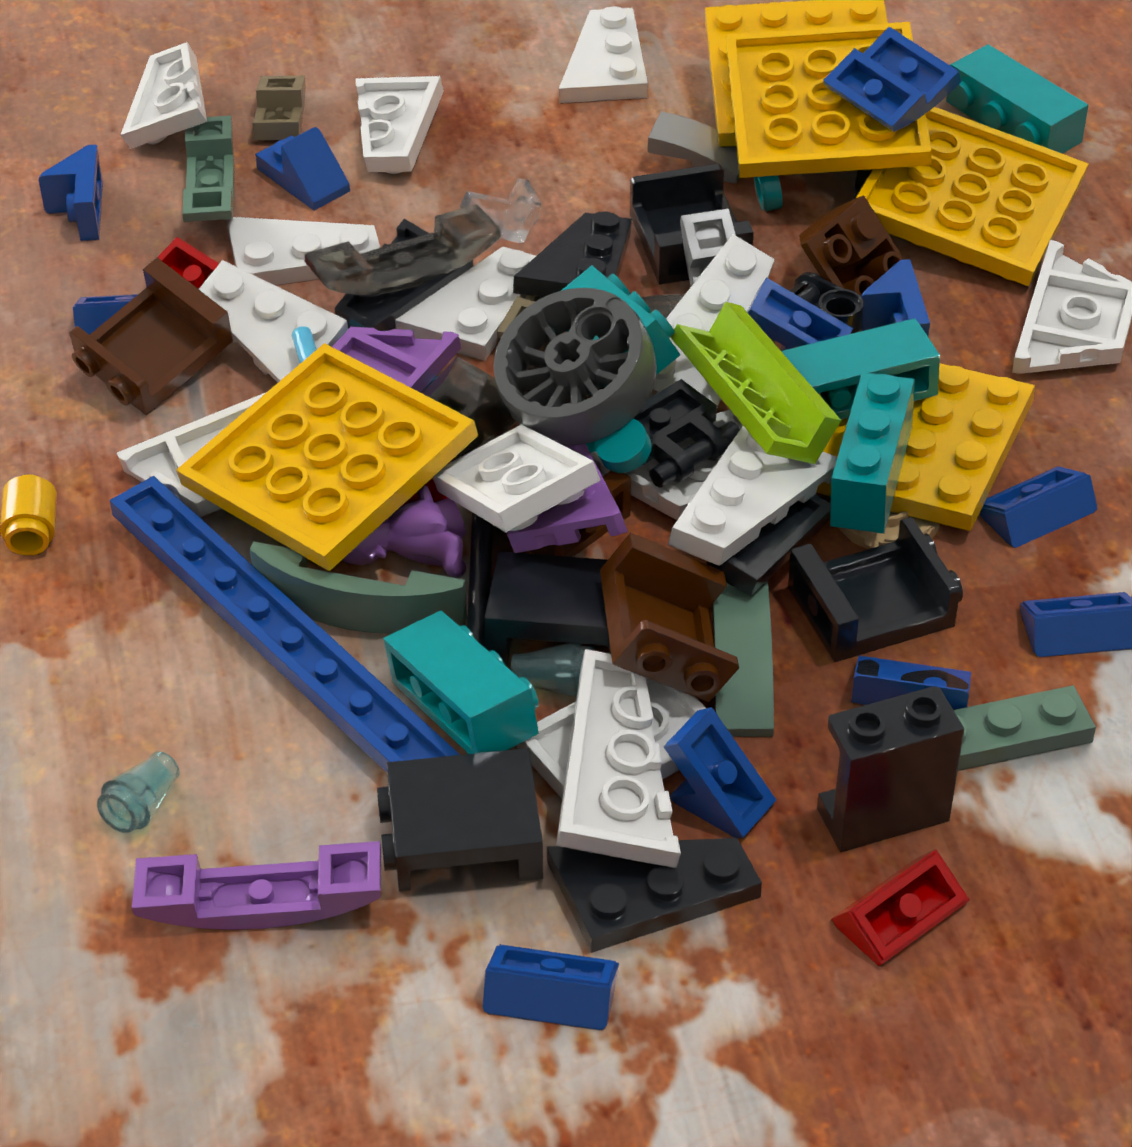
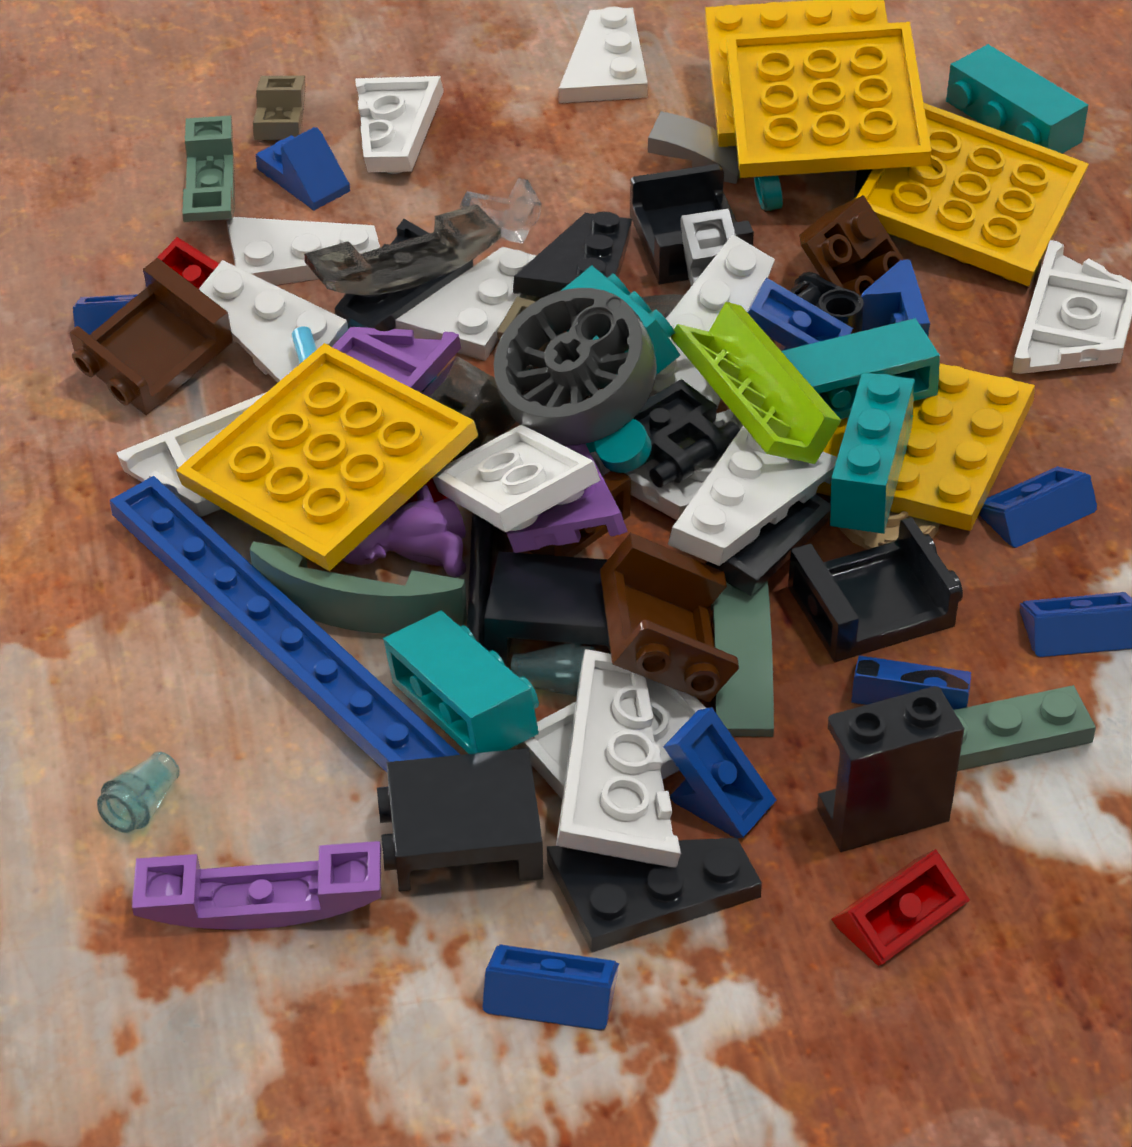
yellow brick [0,474,57,556] -> none
blue slope [38,144,103,241] -> none
white wing [121,42,207,149] -> none
blue slope [823,27,961,132] -> none

